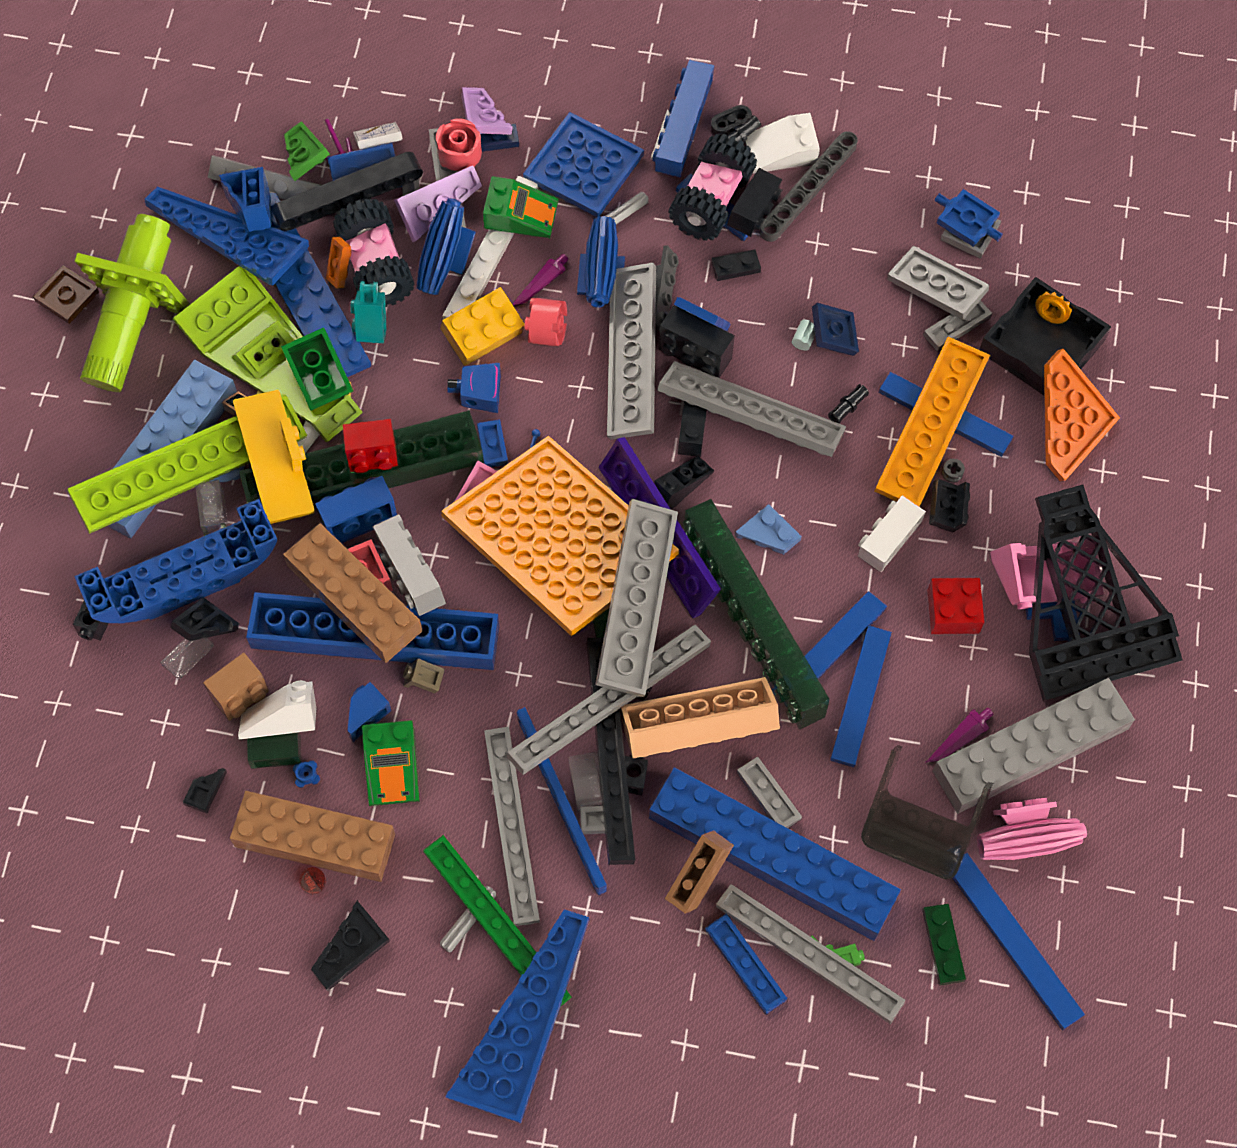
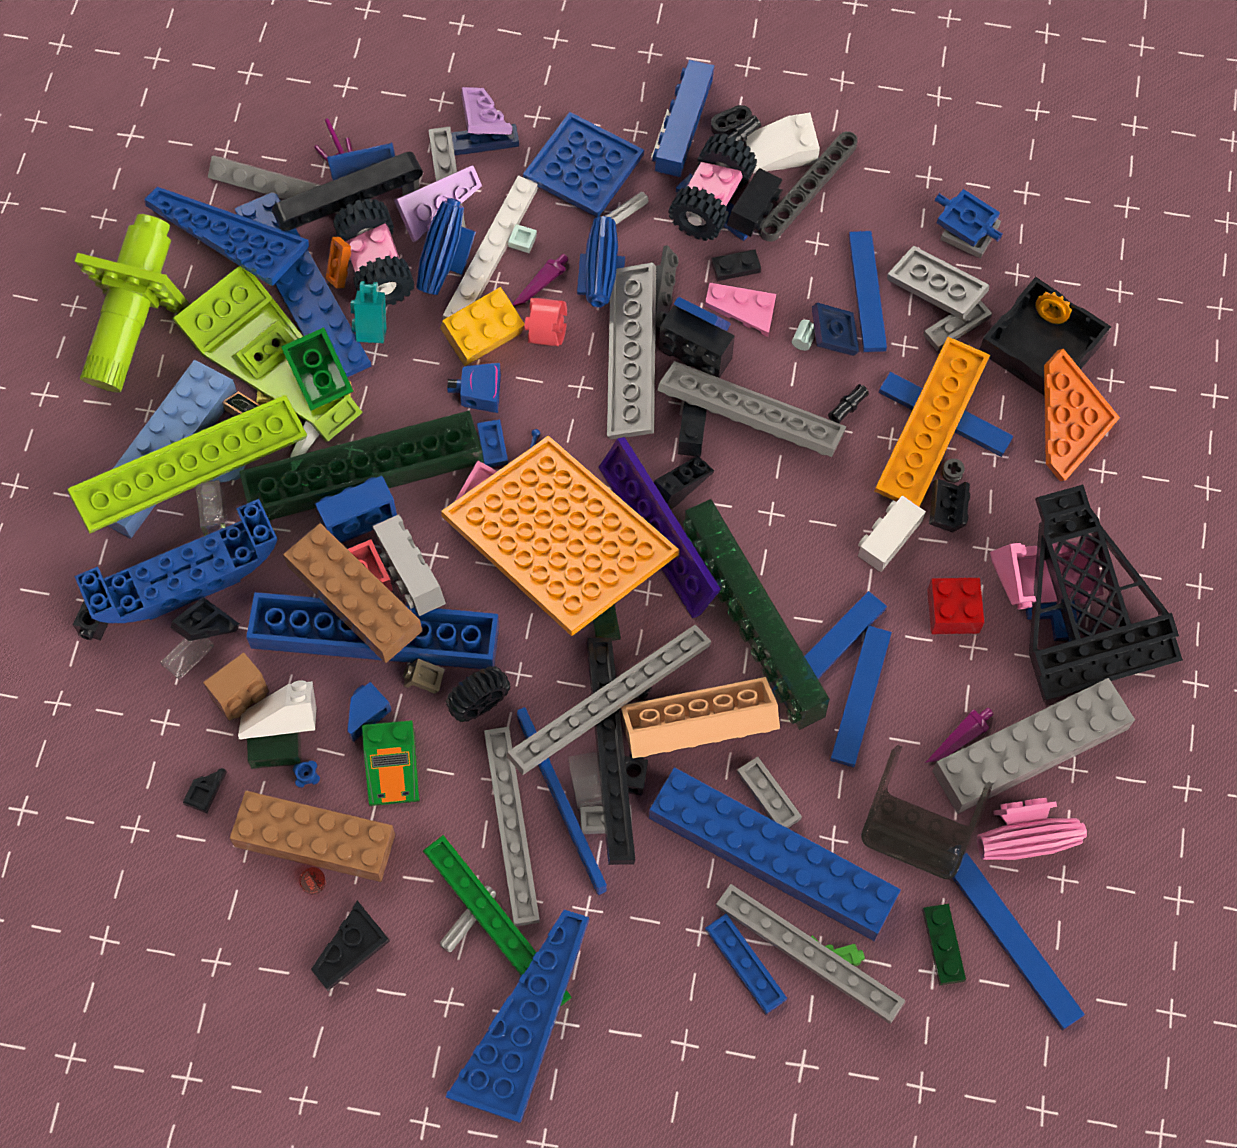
reddish brown plate [33,265,99,324] -> none
blue wedge [219,167,271,232] -> none
yellow bracket [233,390,315,524] -> none
bright green wing [284,121,330,181] -> none
red brick [343,419,398,473] -> none
white tile [353,122,402,149] -> none
coral brick [436,119,482,171] -> none
green slope [483,176,558,238] -> none
light grey plate [595,499,678,697] -> none
medium nougat brick [665,830,734,914] -> none
medium blue wing [735,504,802,555] -> none
none -> black gear [445,666,511,722]
none -> light aqua plate [508,224,537,253]
none -> bright pink wing [705,283,776,337]
none -> blue tile [849,231,887,352]

